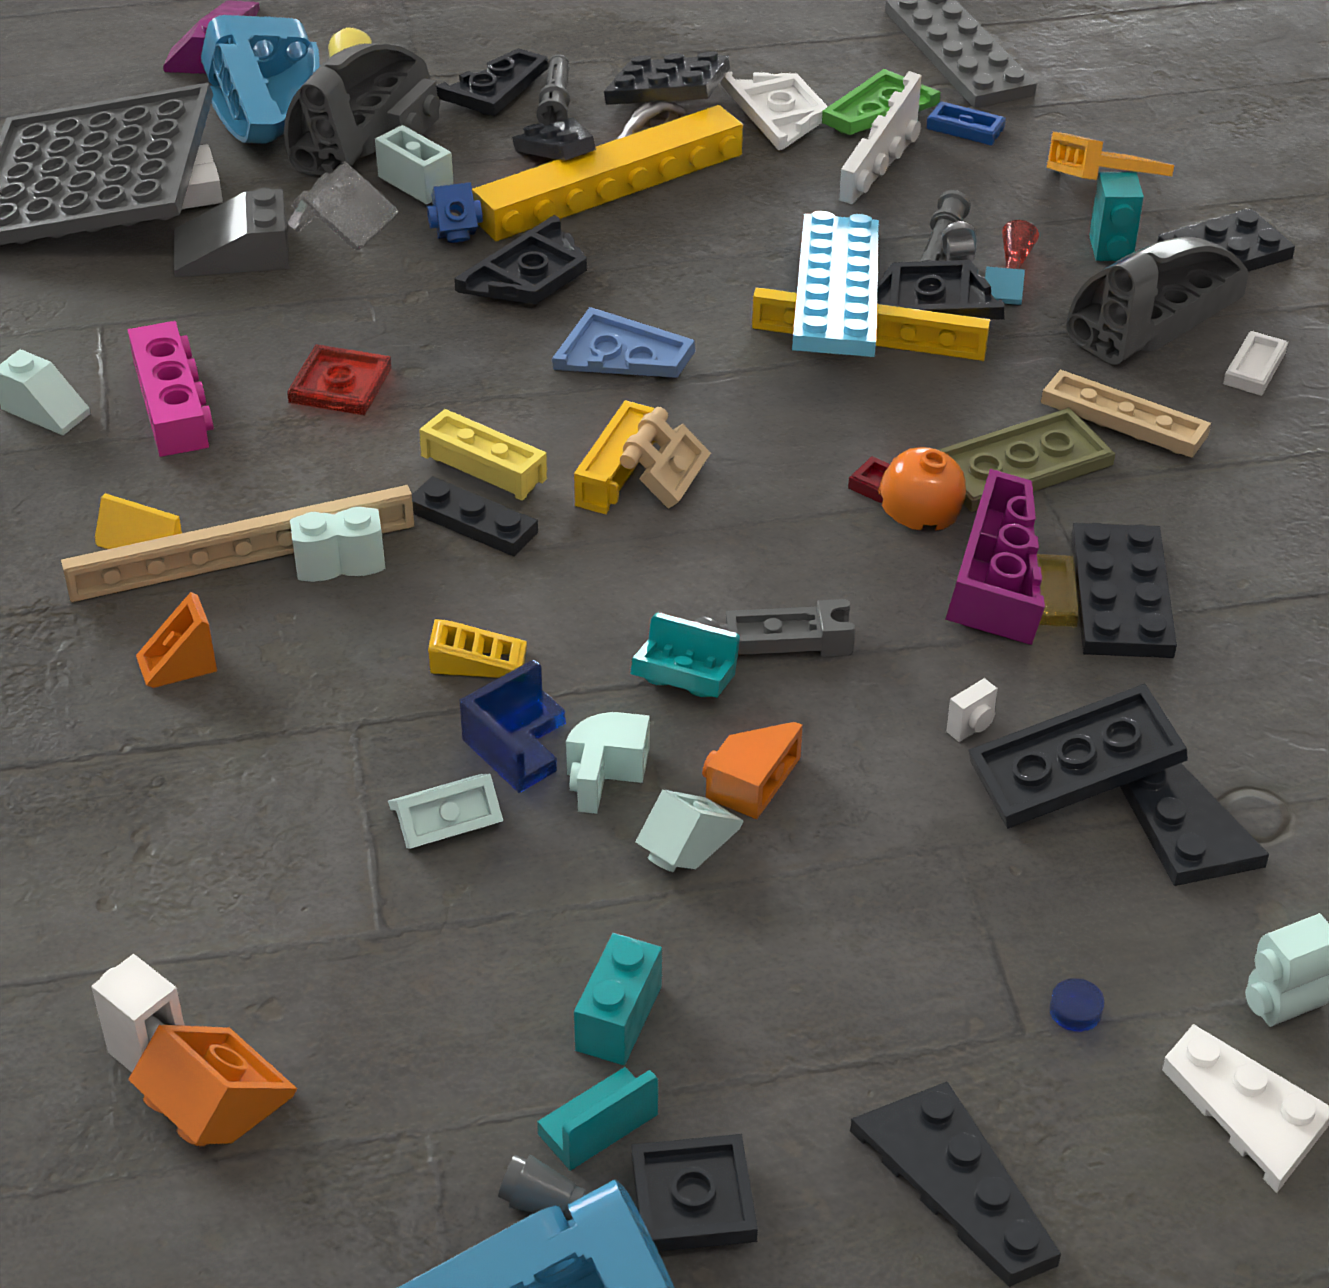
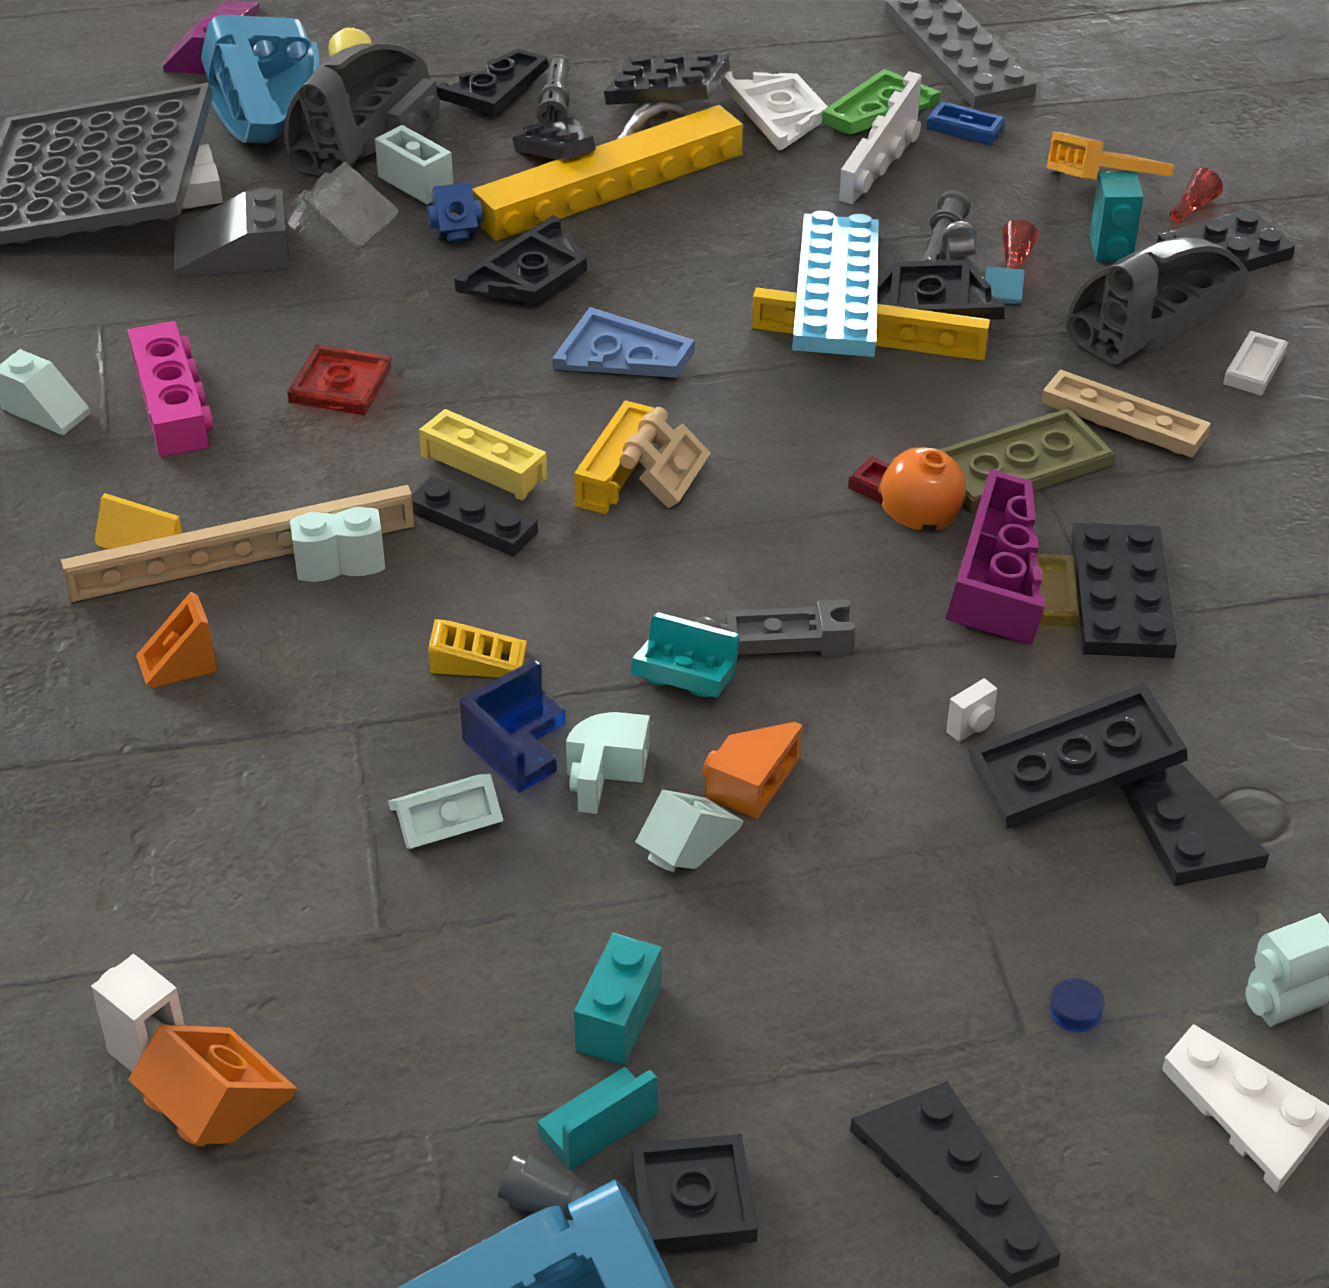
none -> clear red cone [1170,167,1223,223]

